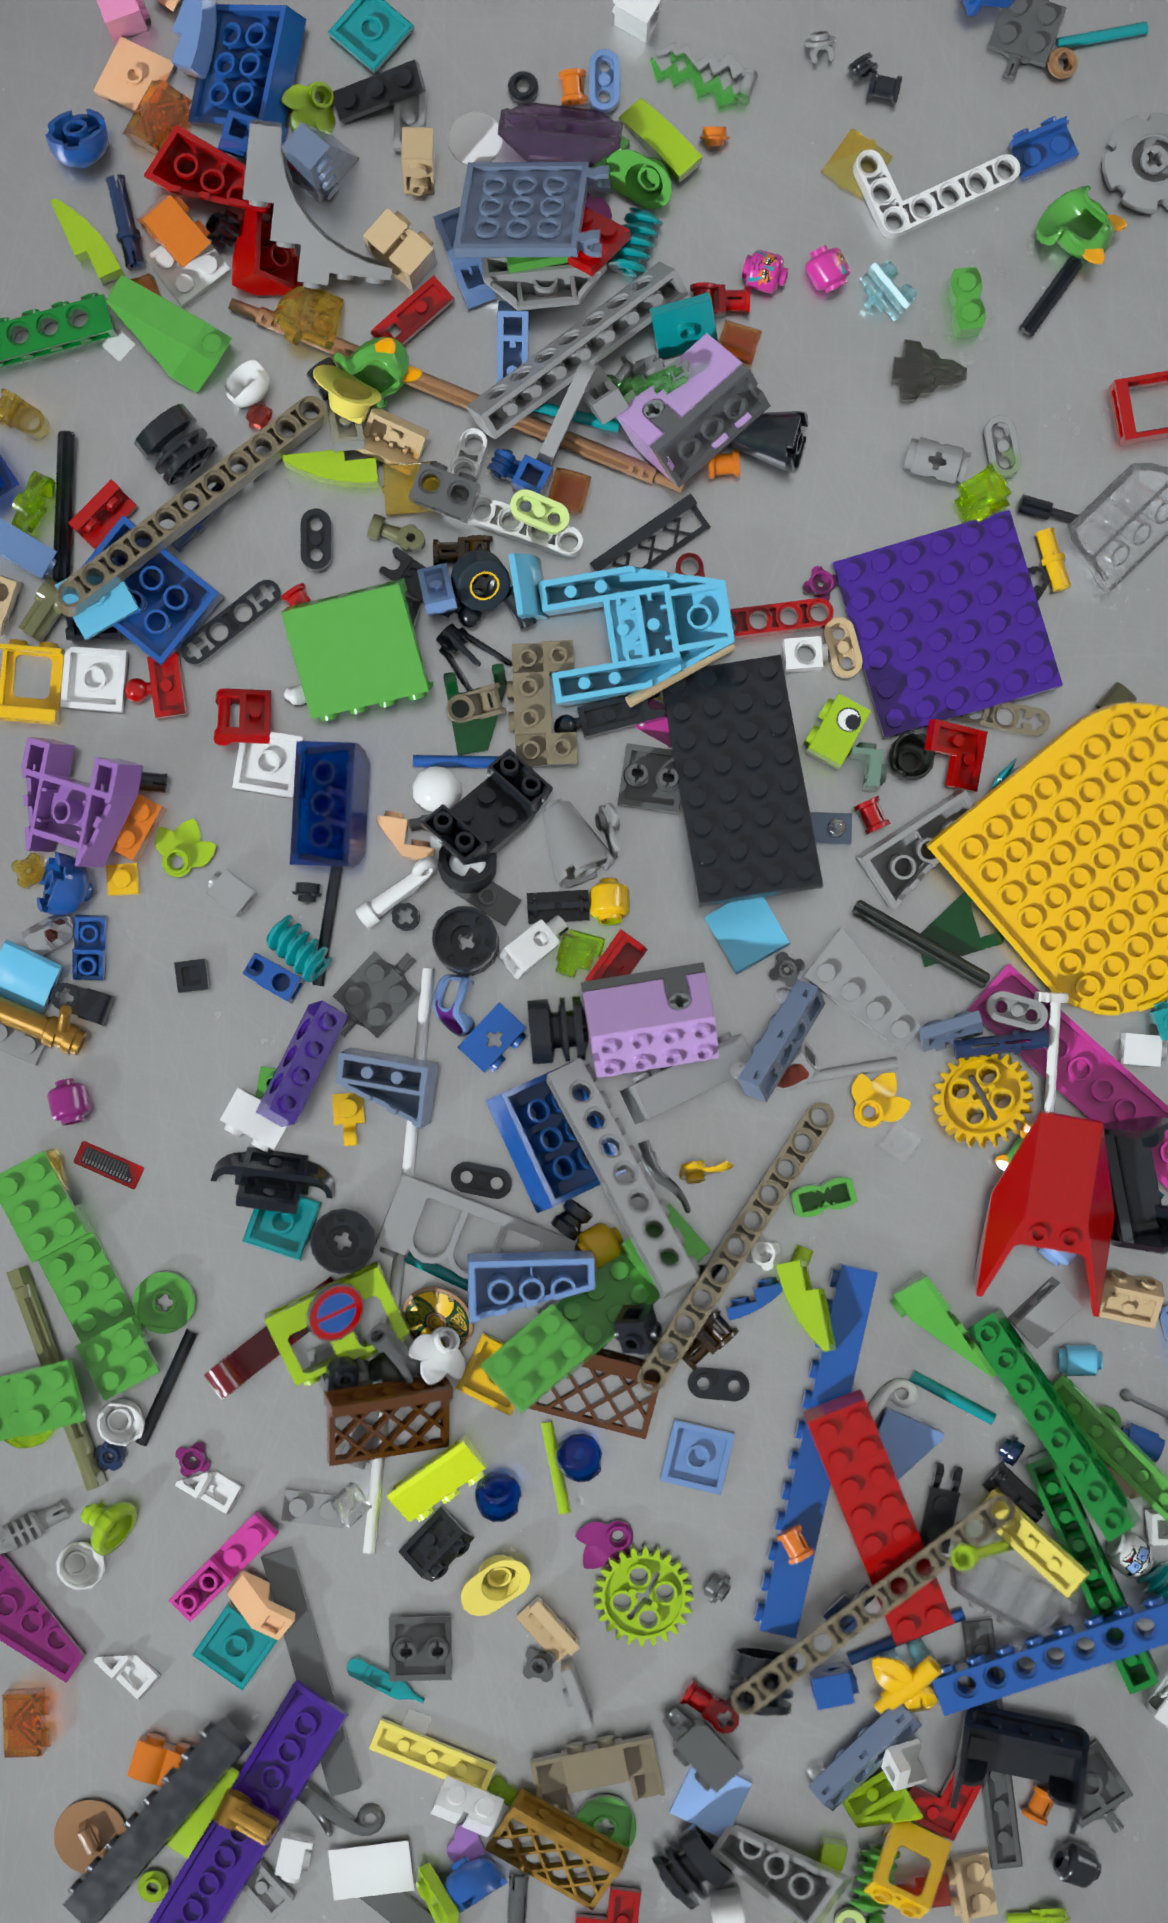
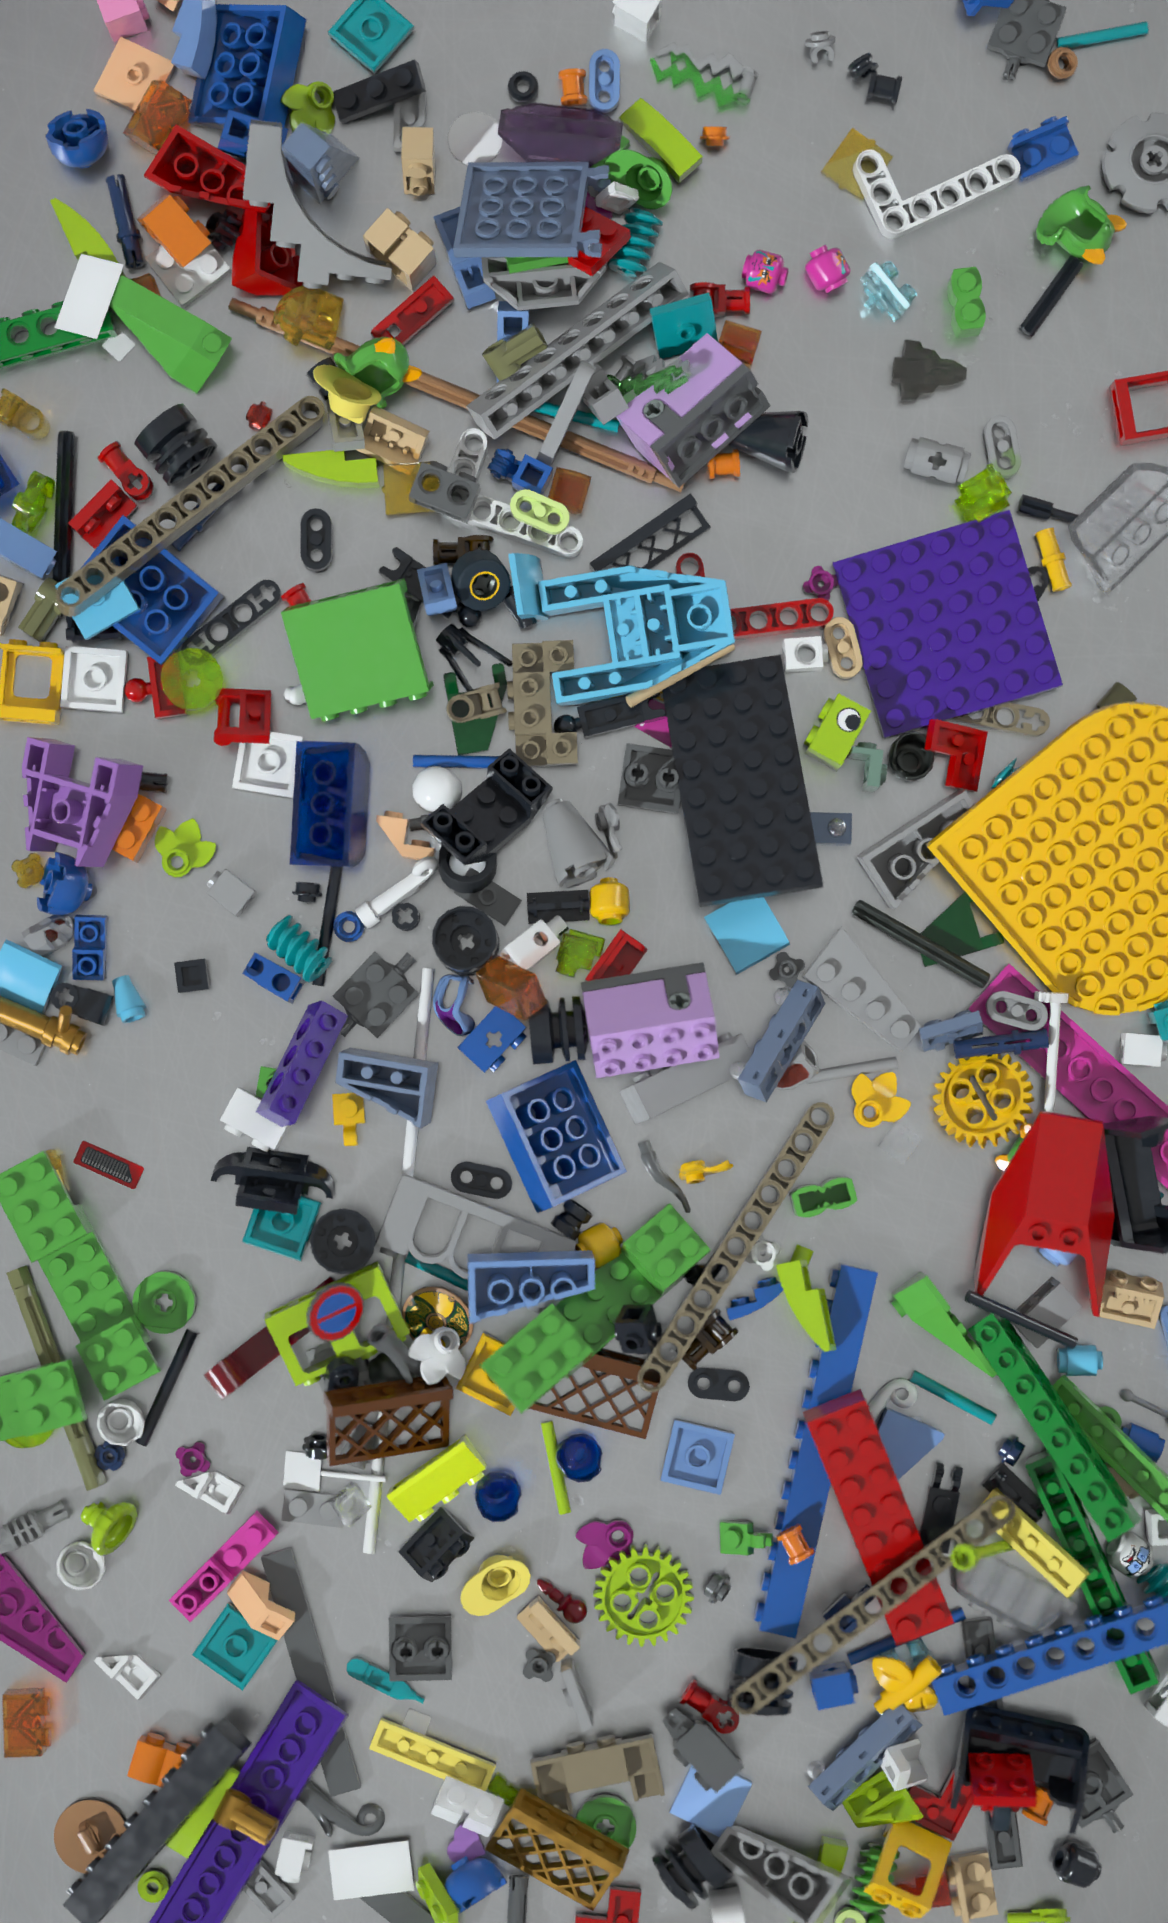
magenta head [47,1078,91,1126] -> none
yellow plate [106,863,140,896] -> none
white hair [224,359,270,407] -> none
olive leg [367,514,425,554] -> none
light grey brick [546,1058,700,1299] -> none
red bush [853,796,891,835] -> none
none -> white sticker [54,254,124,339]
none -> red connector [97,441,154,501]
none -> medium azure cone [112,975,146,1023]
none -> clear neon green plate [161,648,223,711]
none -> white piece [283,1451,387,1492]
none -> black plate [302,1434,327,1460]
none -> blue plate [333,911,364,942]
none -> clear orange brick [475,956,547,1021]
none -> olive piece [482,323,548,381]
none -> dark red bar [537,1579,587,1624]
none -> white tile [595,181,639,215]
none -> bright green plate [720,1521,773,1556]
none -> black bar [964,1290,1078,1349]
none -> red plate [967,1753,1037,1831]

